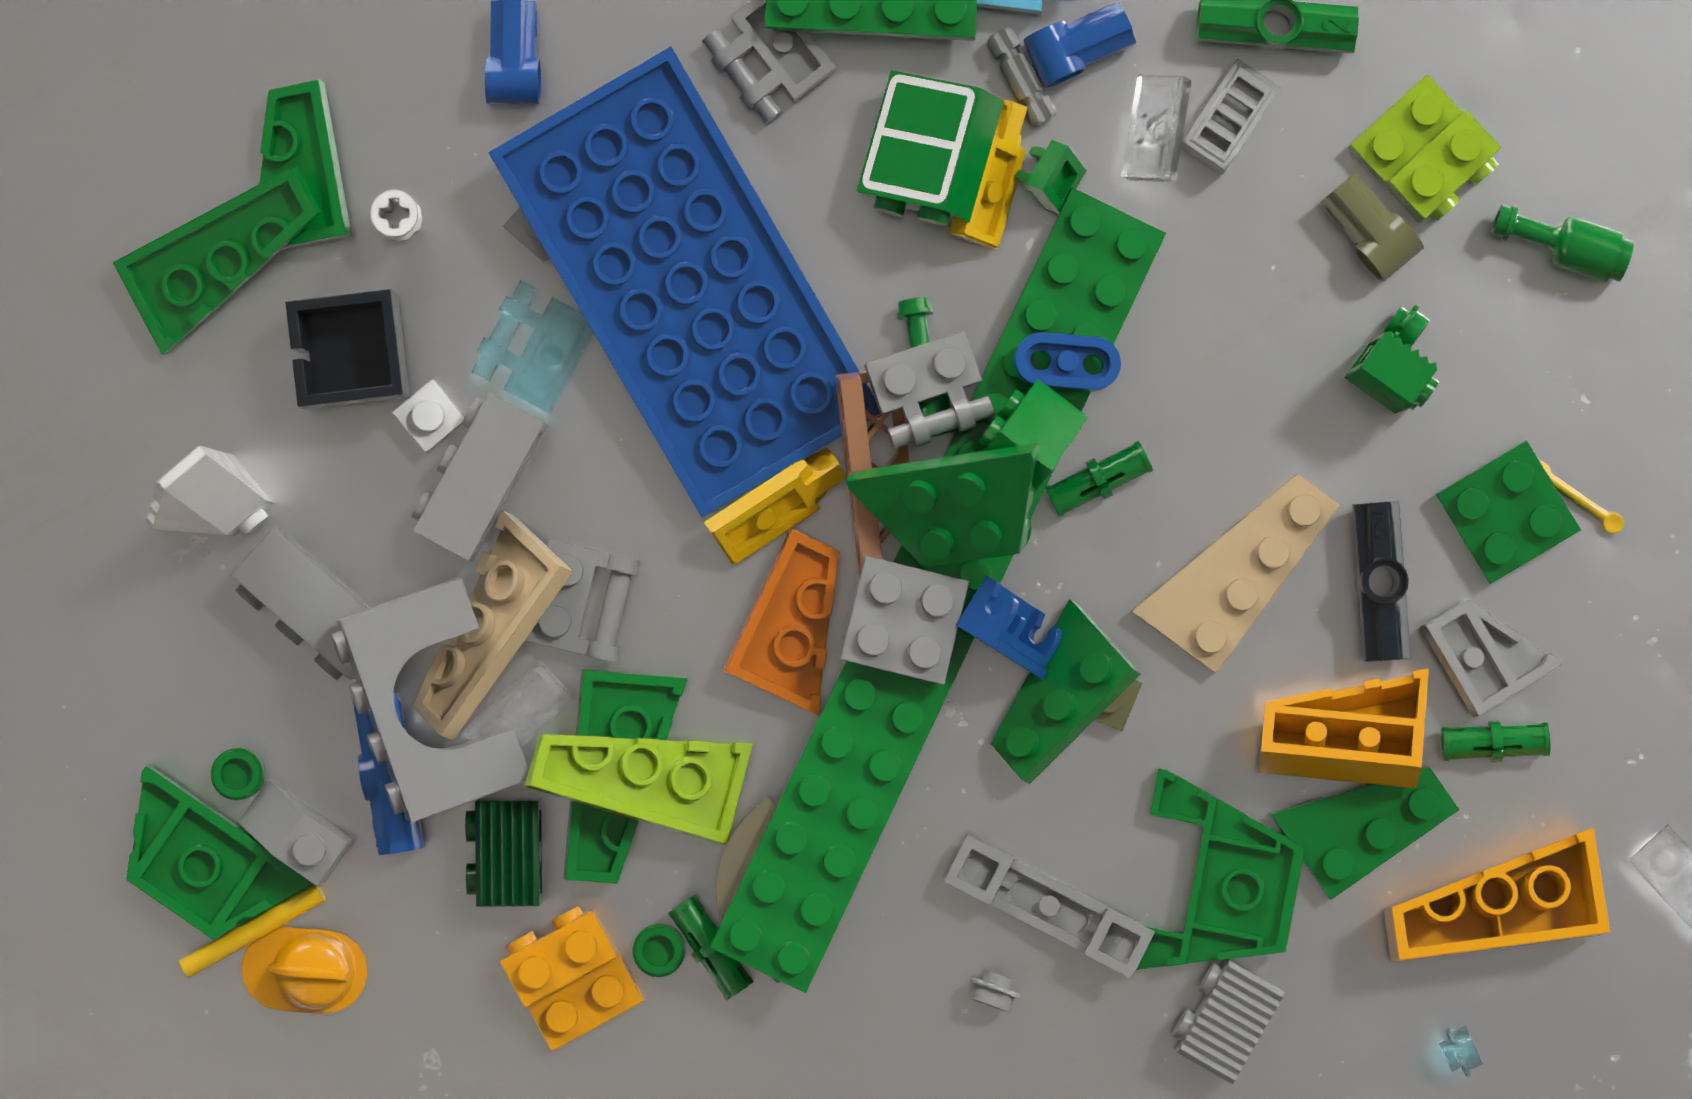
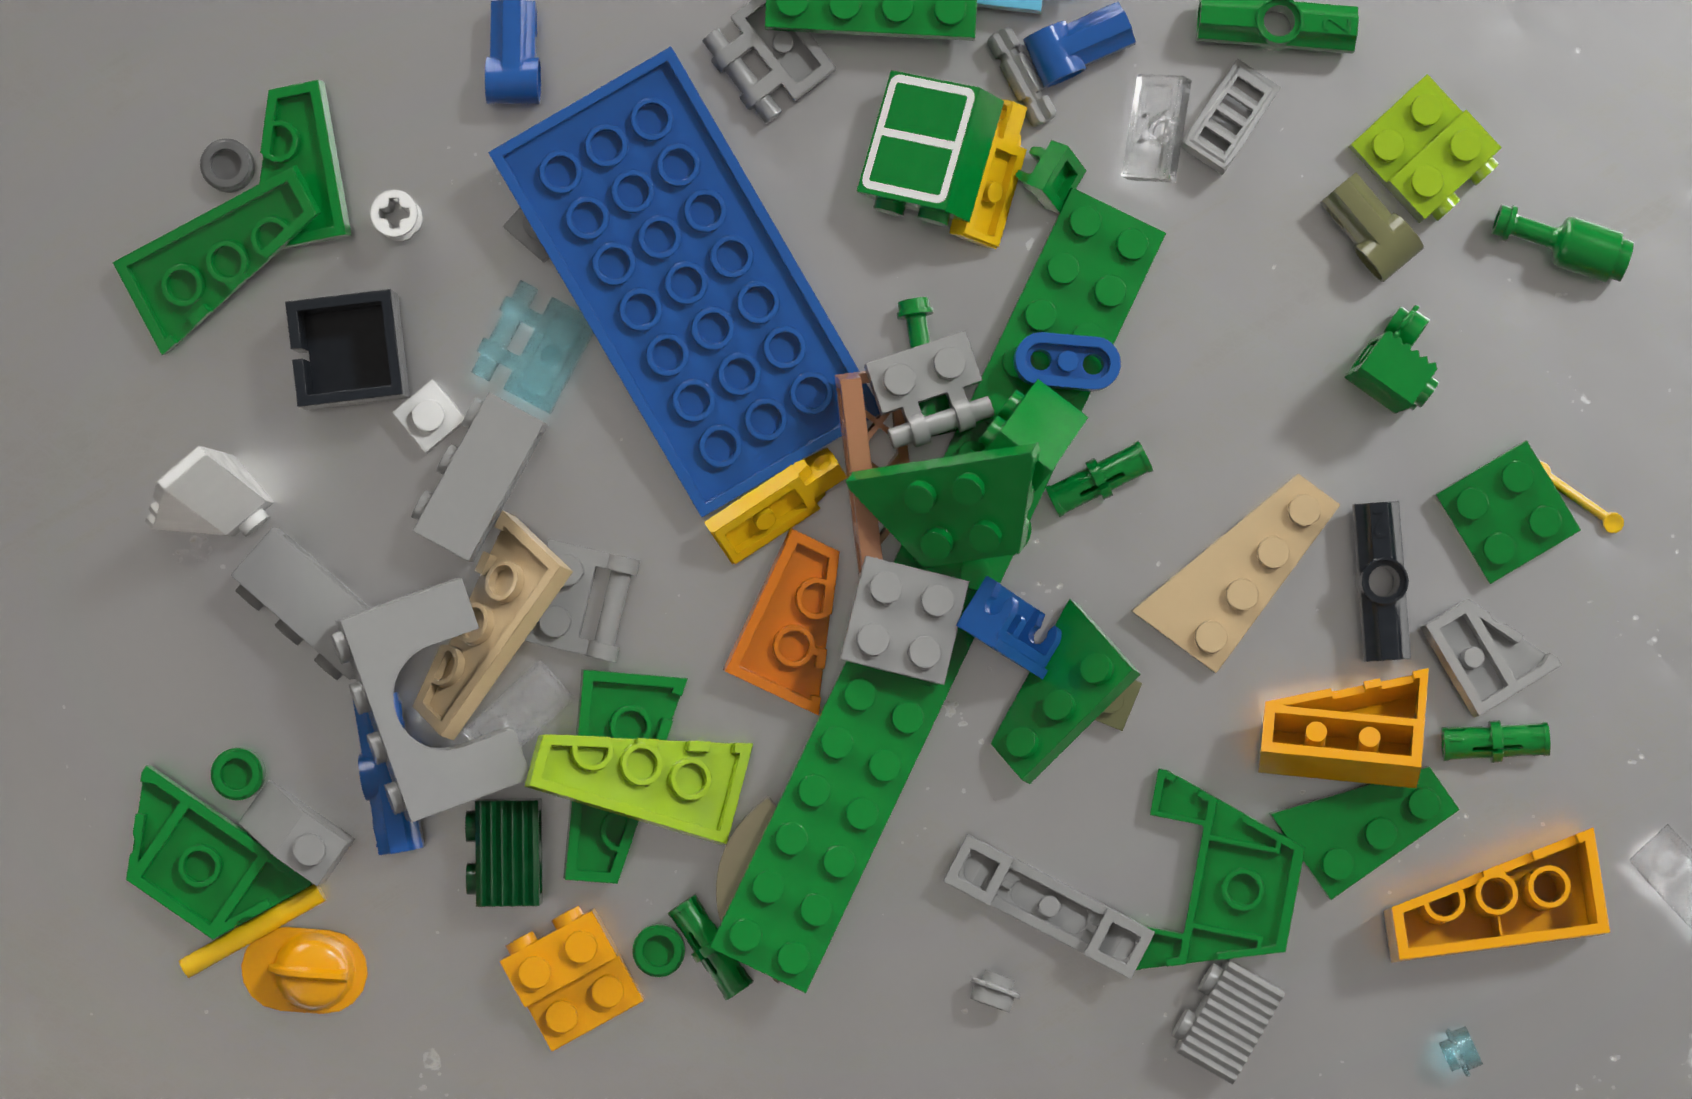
none -> flat silver tile [200,138,255,193]

